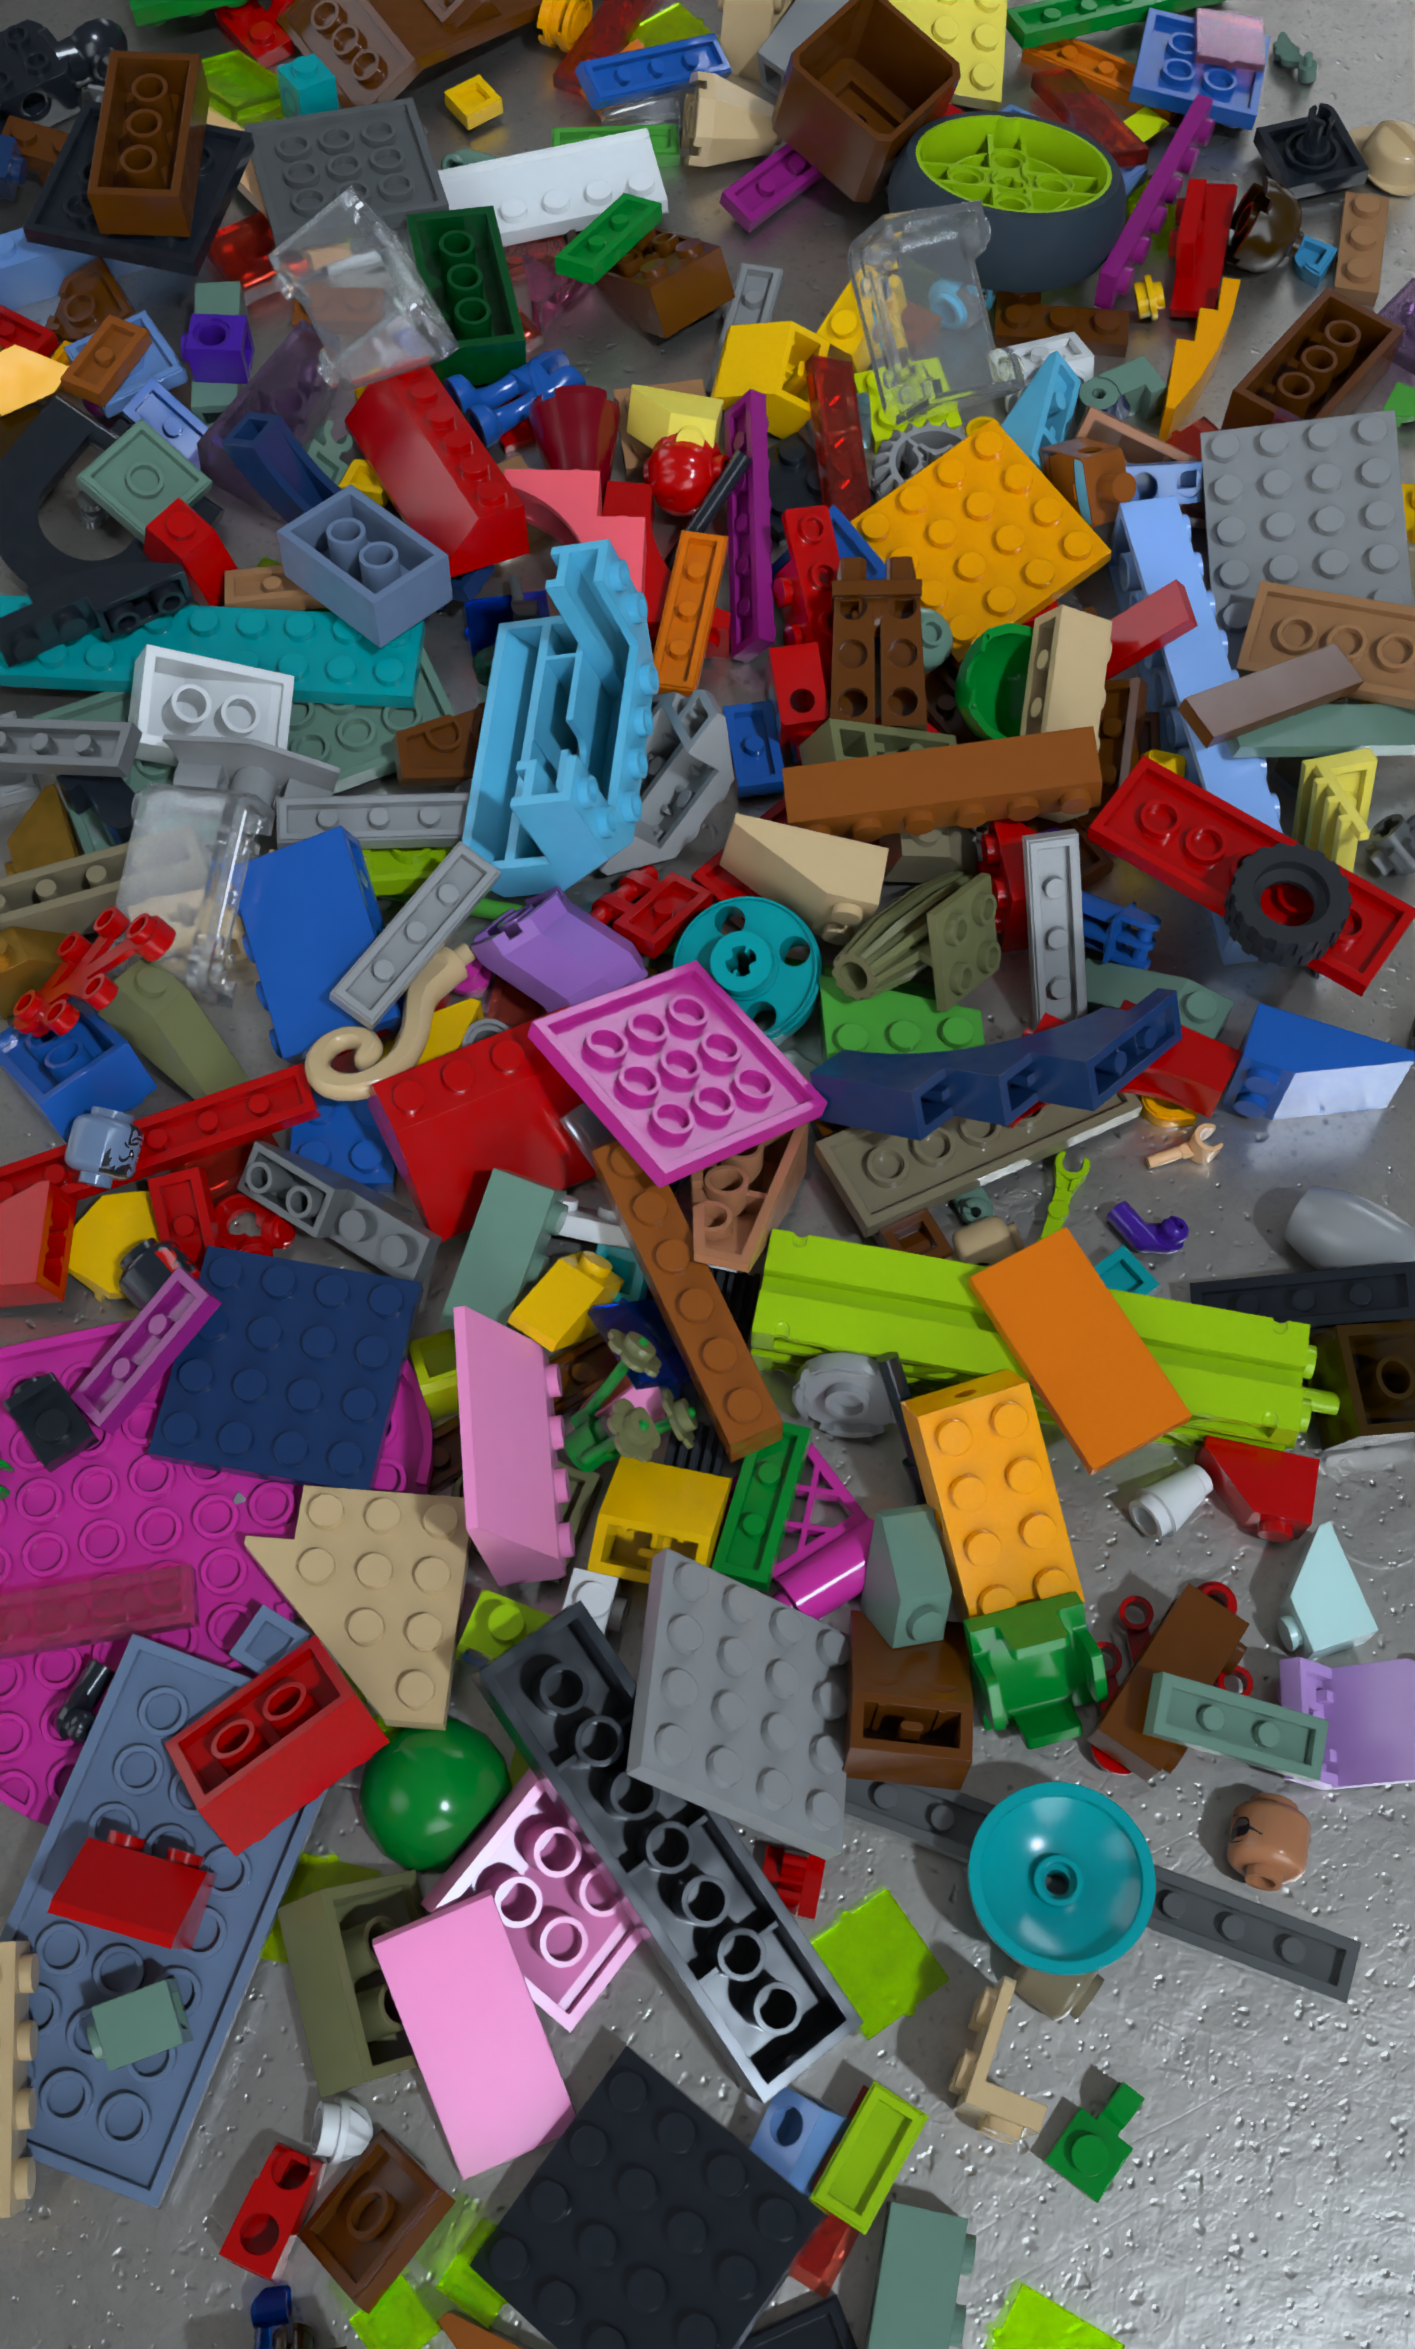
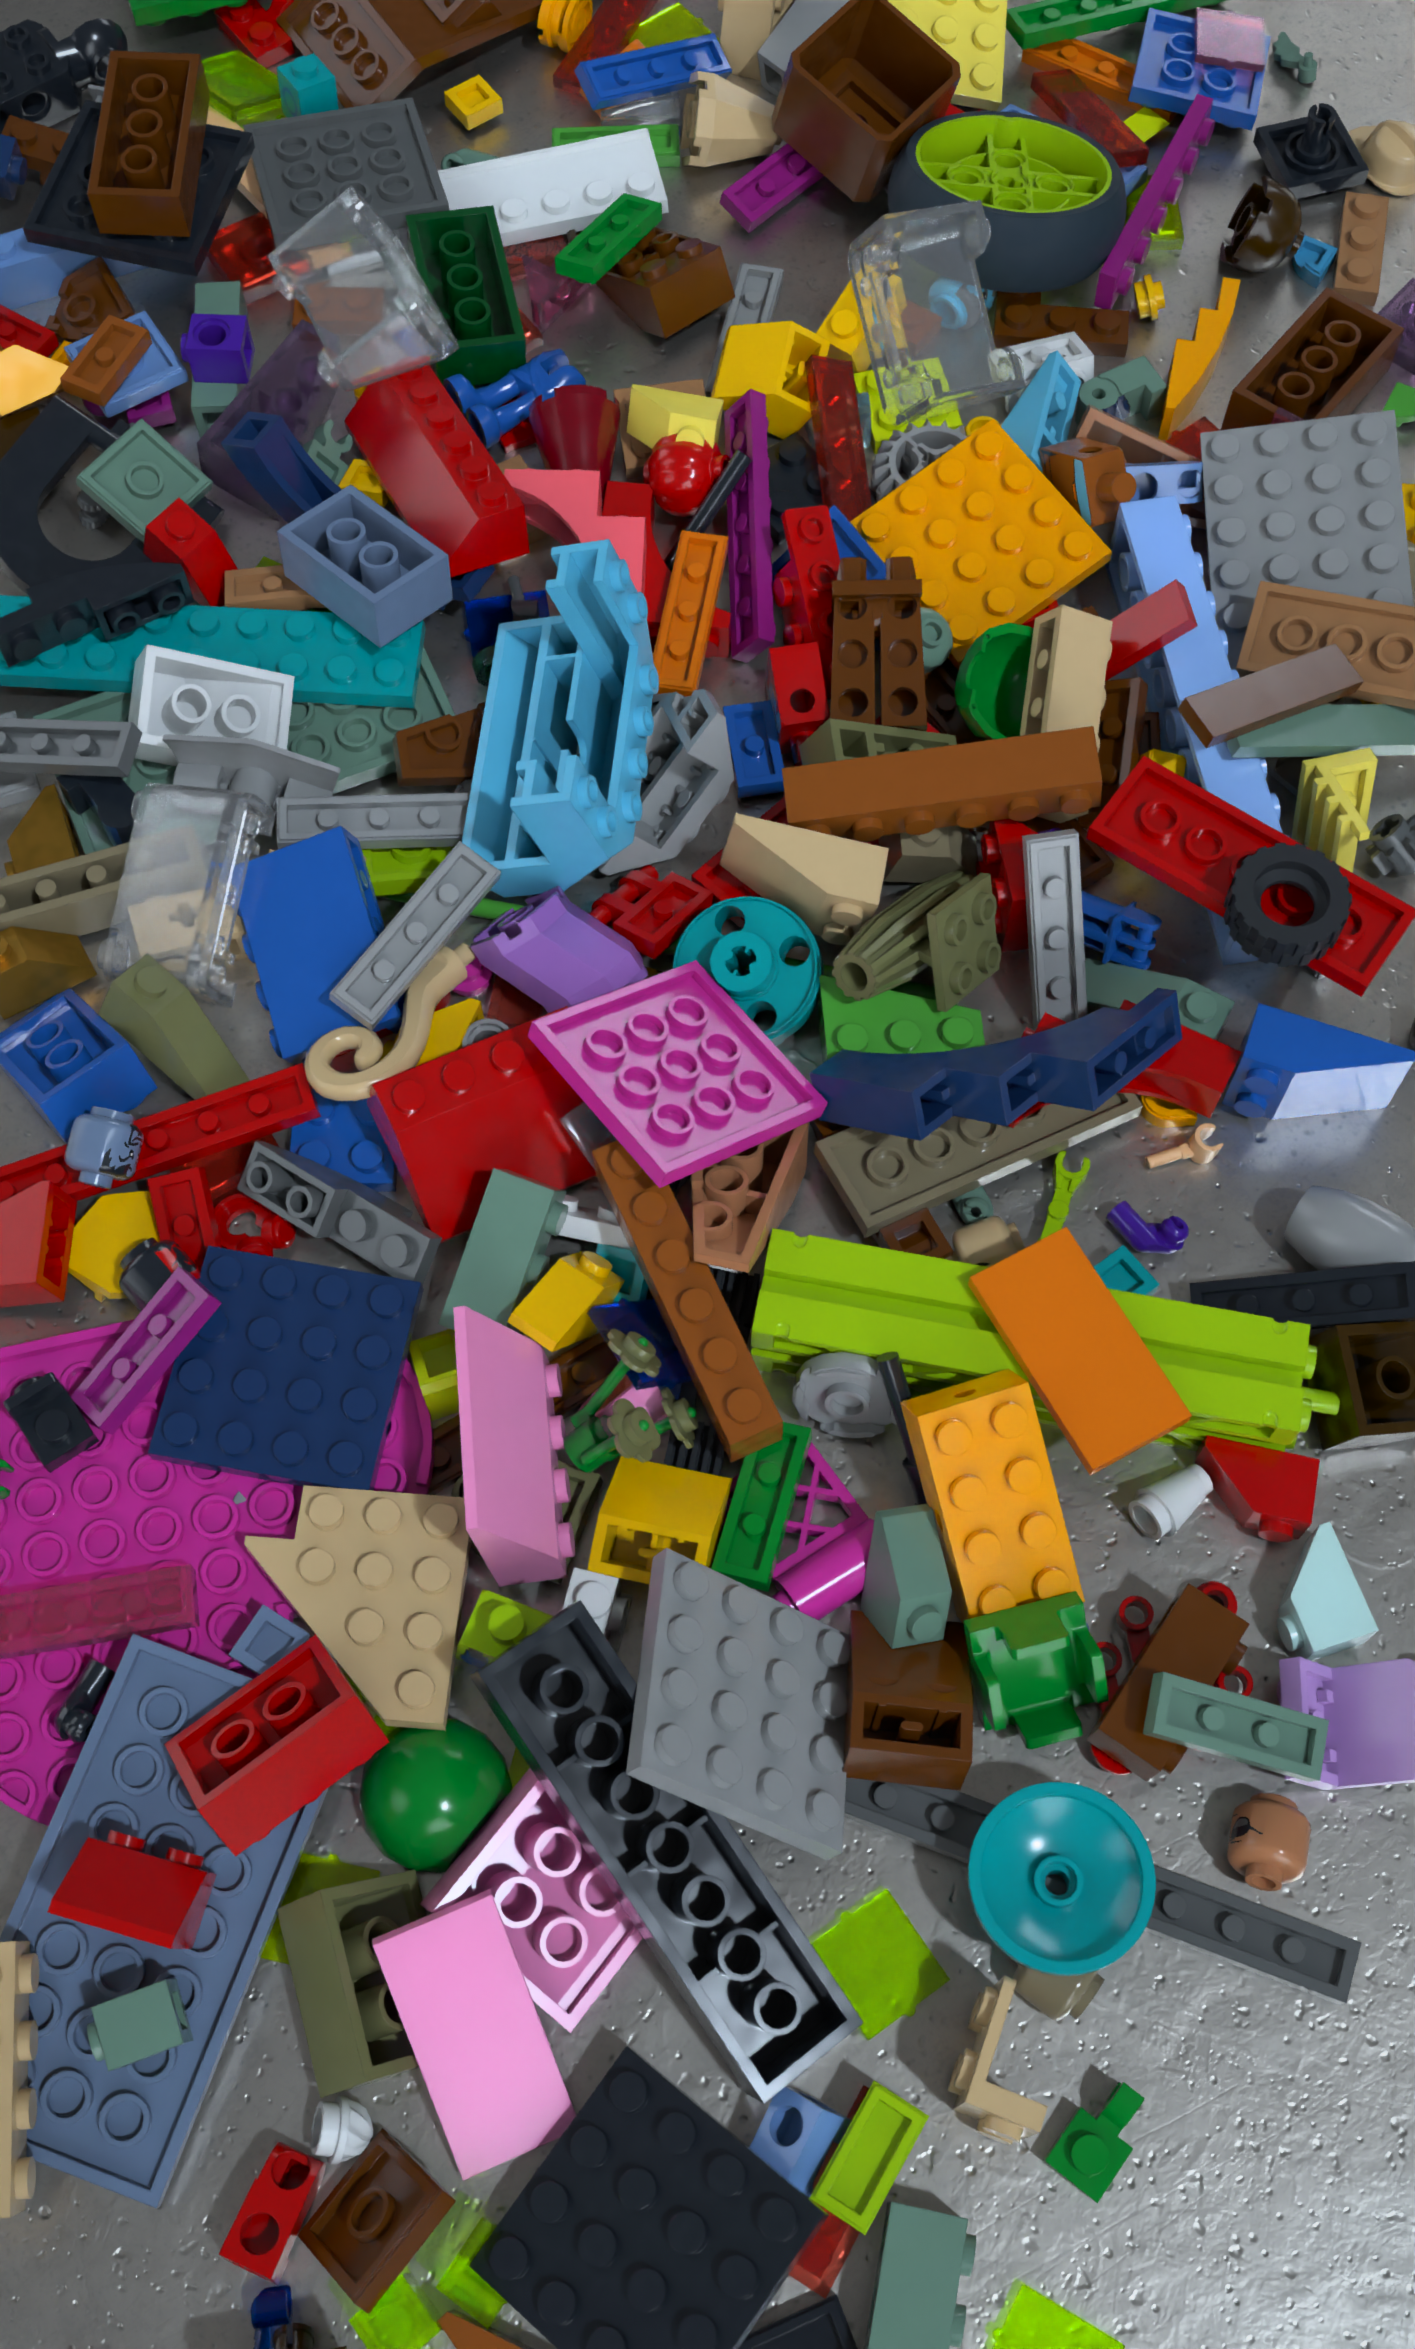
red plant [13,906,176,1038] -> none
plate [121,376,223,471] -> none
red tile [762,1845,826,1922] -> none
red bracket [1168,179,1238,318] -> none

